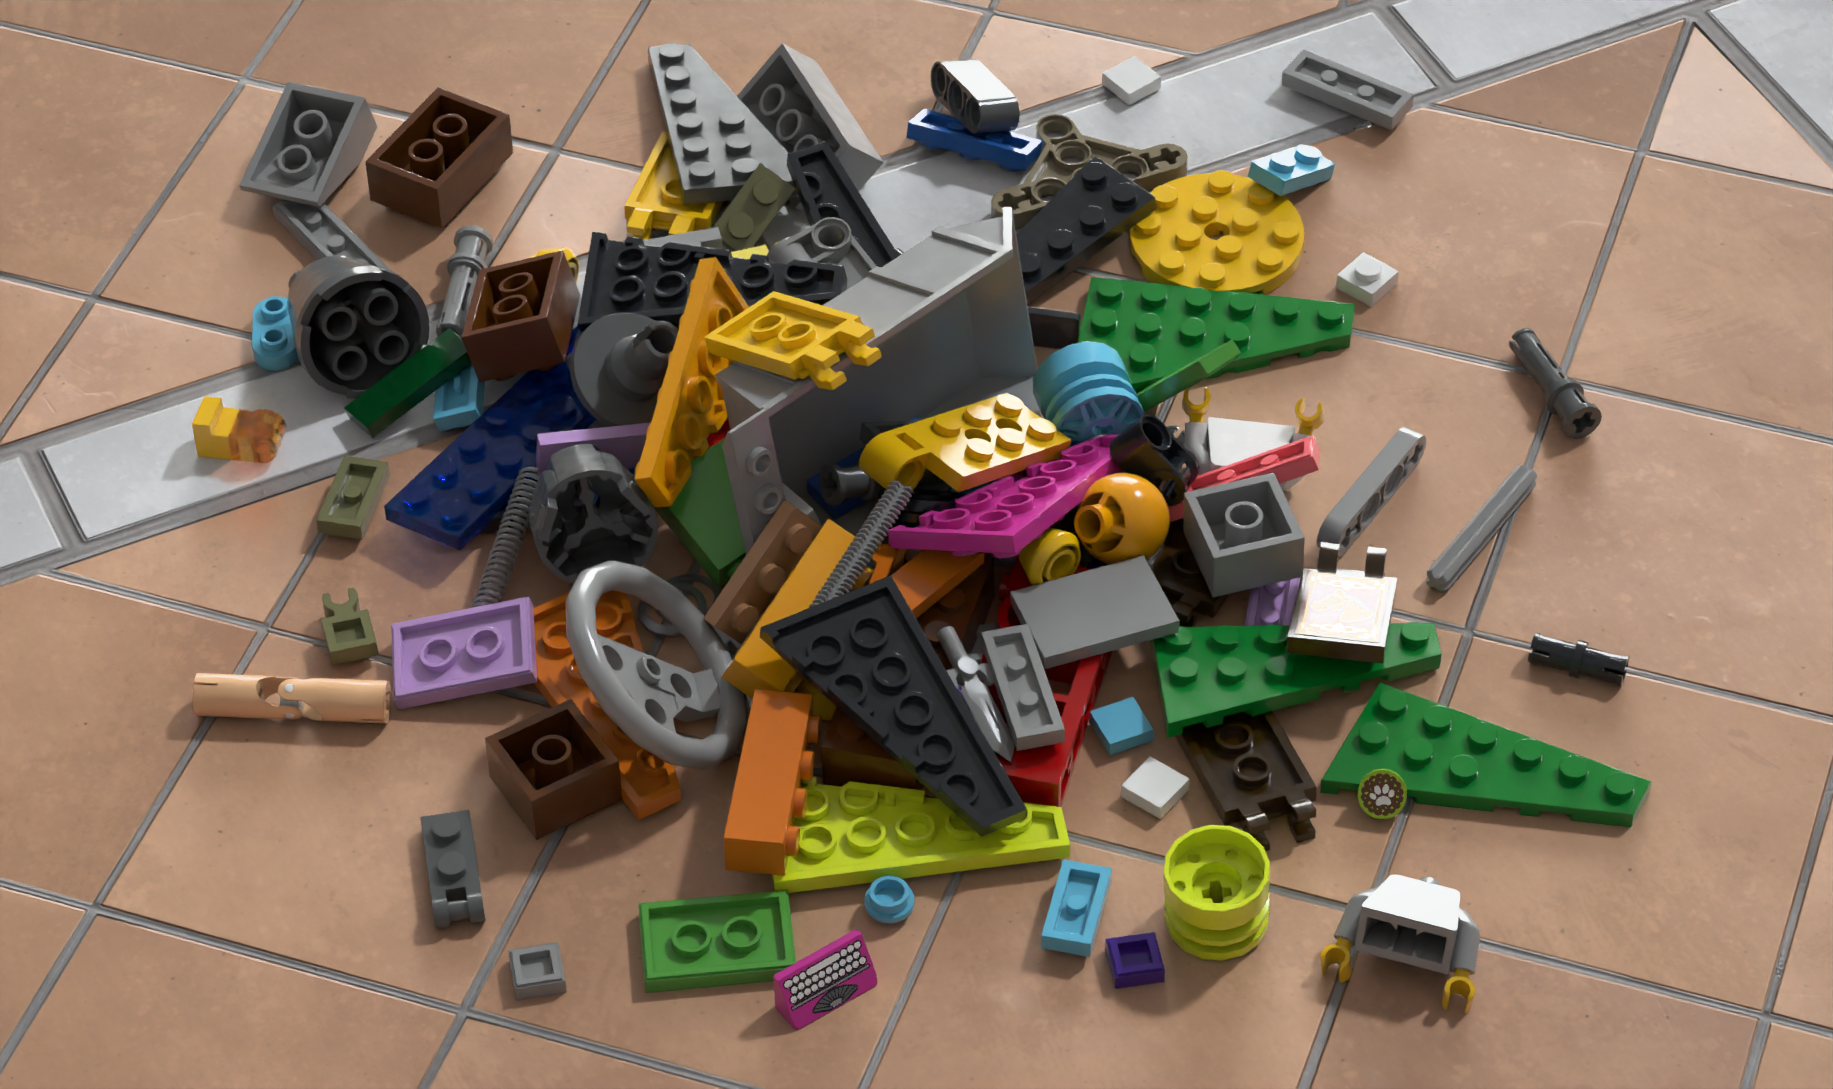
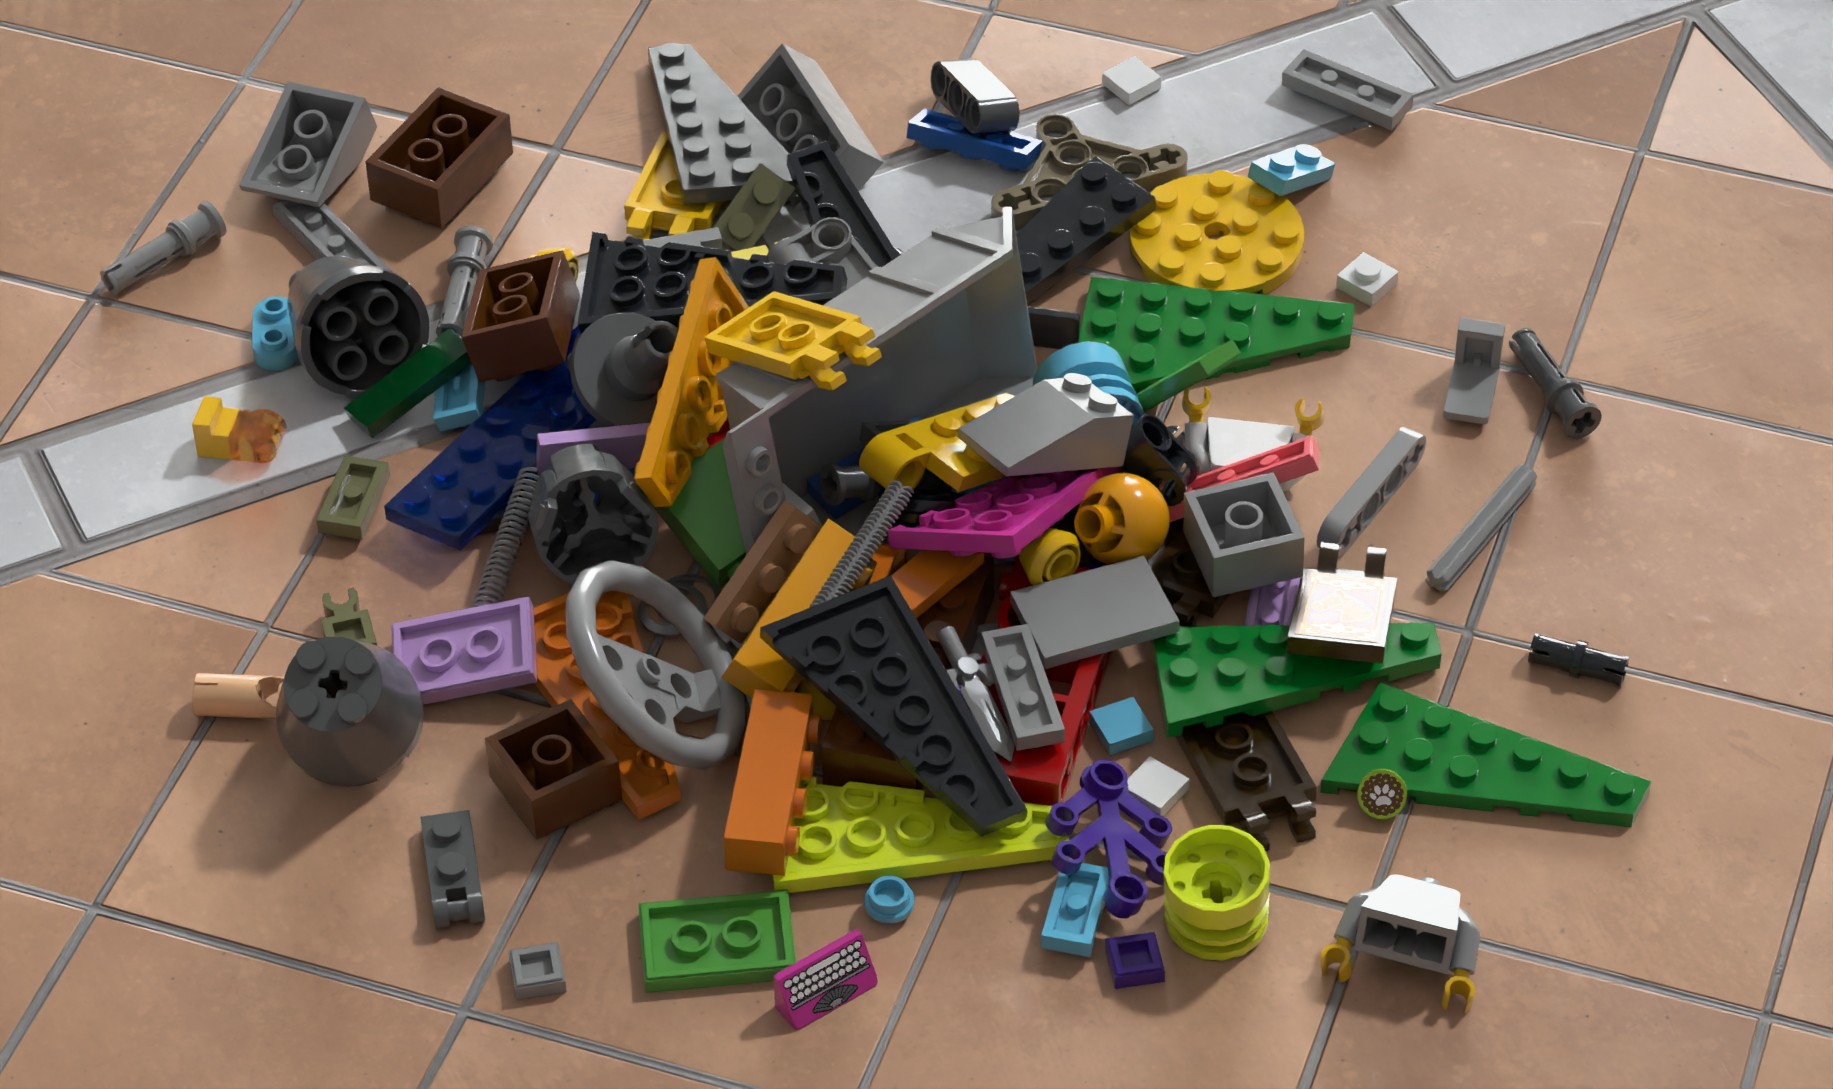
none -> light grey pin [100,201,227,295]
none -> dark grey cone [276,637,424,787]
none -> light grey slope [957,373,1134,477]
none -> dark purple plant [1045,759,1172,919]
none -> light grey bracket [1443,317,1505,424]

